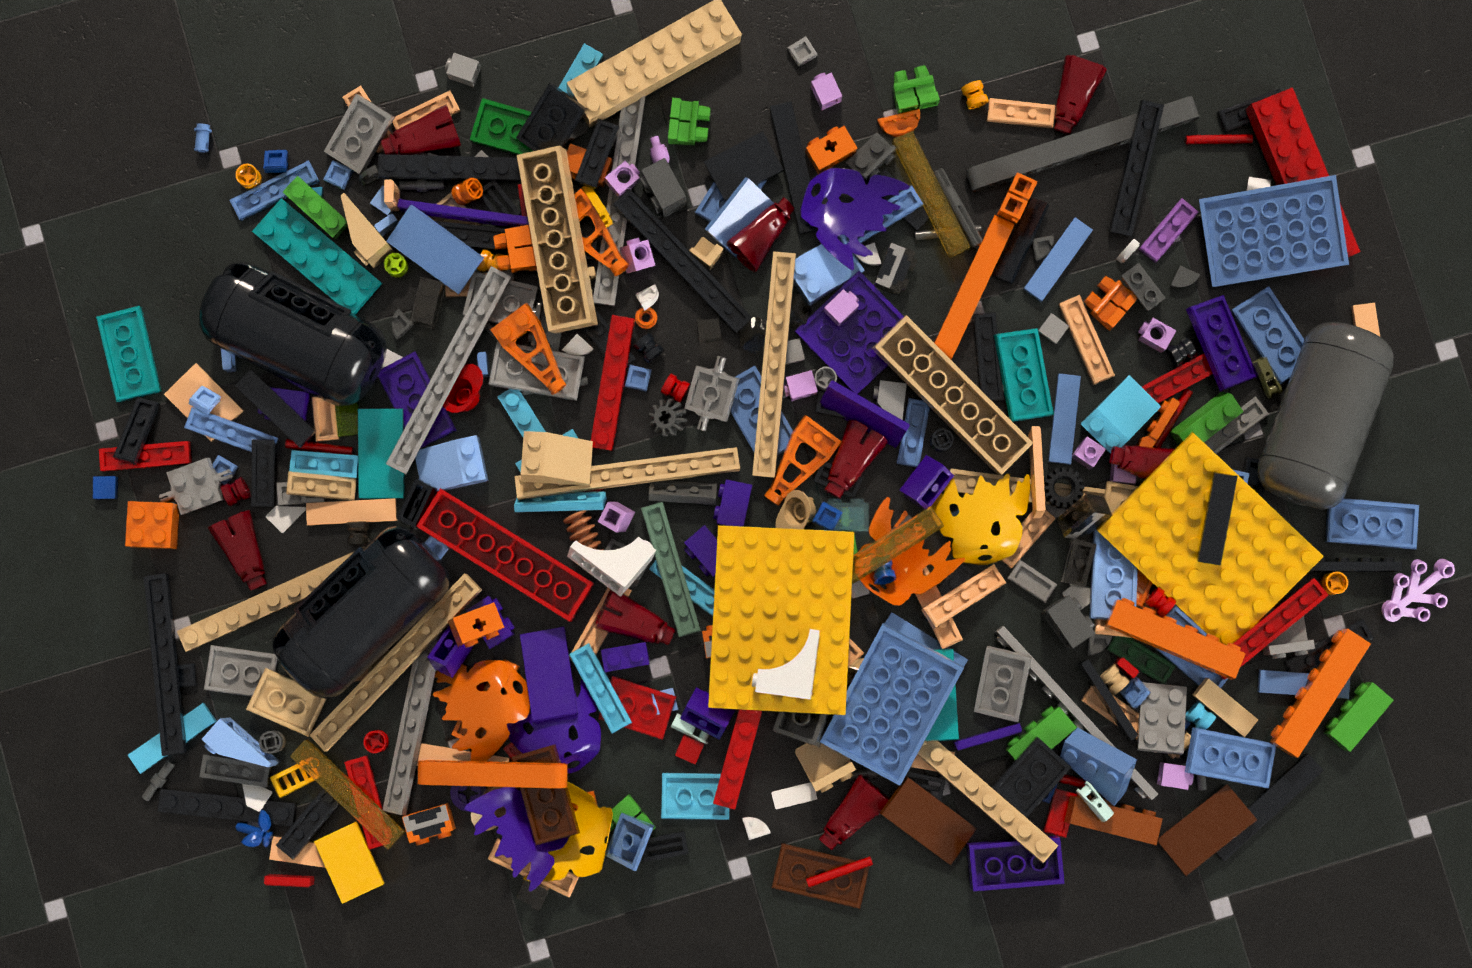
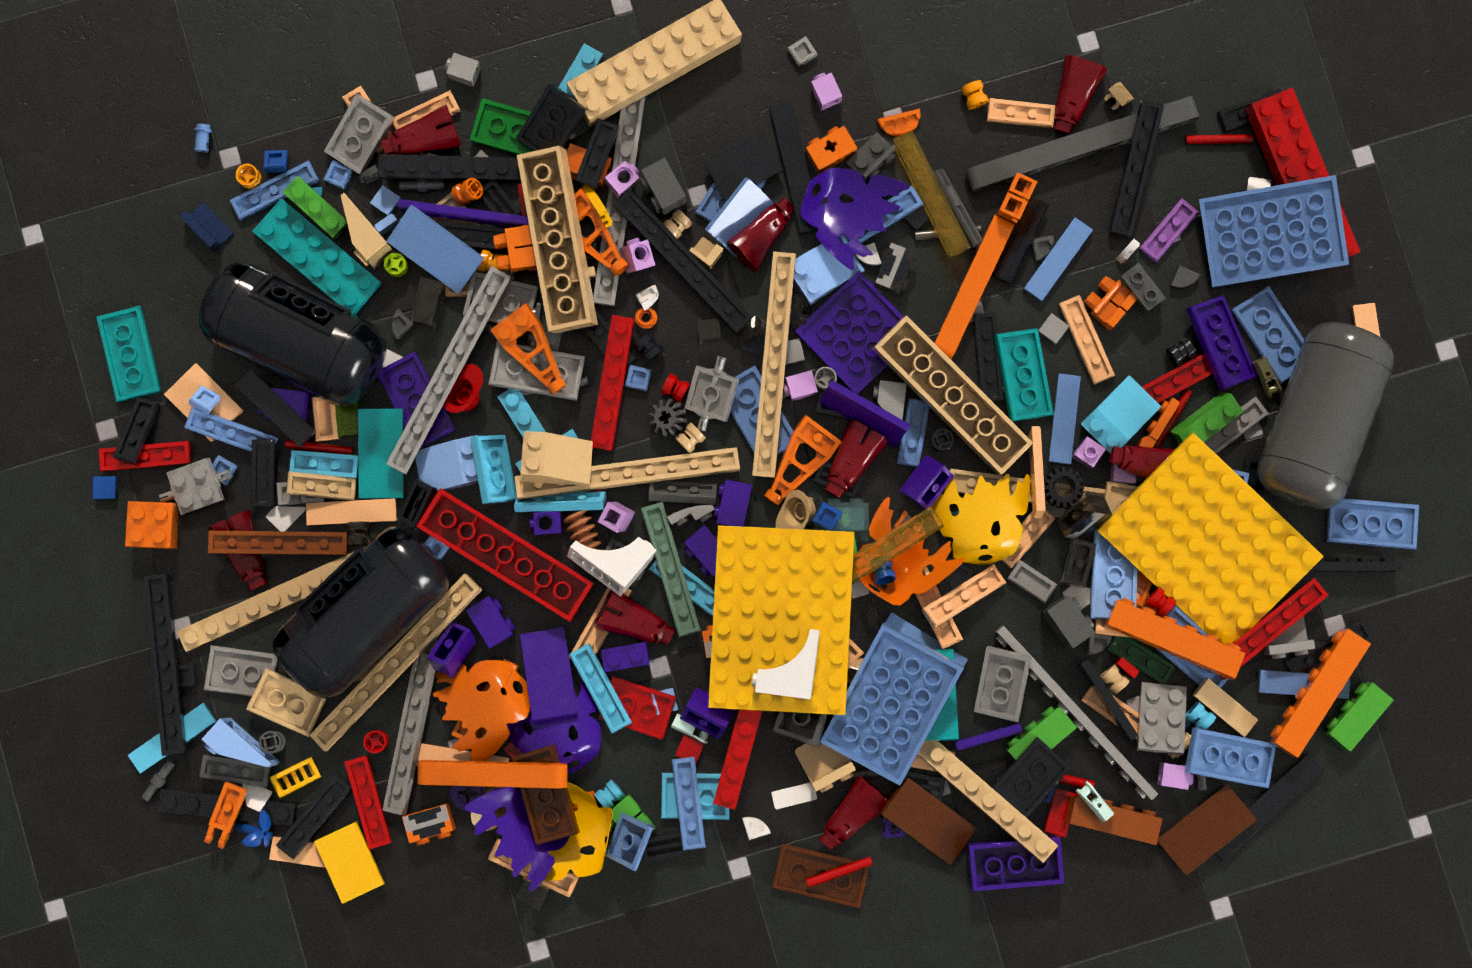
light blue tile [221,349,236,372] -> none
dark red wheel [221,477,251,506] -> none
red tile [264,874,315,887] -> none
clear yellow plate [290,739,405,849] -> none
light nougat tile [384,180,400,211] -> none
orange brick [448,602,504,648] -> none
medium blue tile [477,352,490,378] -> none
white tile [562,334,594,356] -> none
lavender cylinder [650,136,670,163] -> none
bright green hips [668,97,711,146] -> none
lavender brick [824,289,859,327] -> none
bright green hips [892,65,940,114] -> none
medium blue wedge [1060,727,1137,806] -> none
medium blue tile [1120,677,1151,709] -> none
lavender brick [1138,318,1176,353] -> none
black tile [1197,472,1238,565] -> none
light orange wheel [1320,572,1348,595] -> none
lavender plant [1381,559,1455,622] -> none
none -> dark blue panel [180,202,233,251]
none -> orange hinge [204,781,248,849]
none -> dark orange plate [208,531,347,555]
none -> medium azure tile [470,435,517,504]
none -> dark purple brick [530,511,563,536]
none -> medium azure wheel [594,779,626,809]
none -> tan wheel [663,209,693,239]
none -> light grey slope [667,505,715,527]
none -> medium blue tile [672,756,706,850]
none -> tan wheel [675,422,706,453]
none -> dark purple plate [882,817,905,838]
none -> tan tile [1104,82,1134,110]

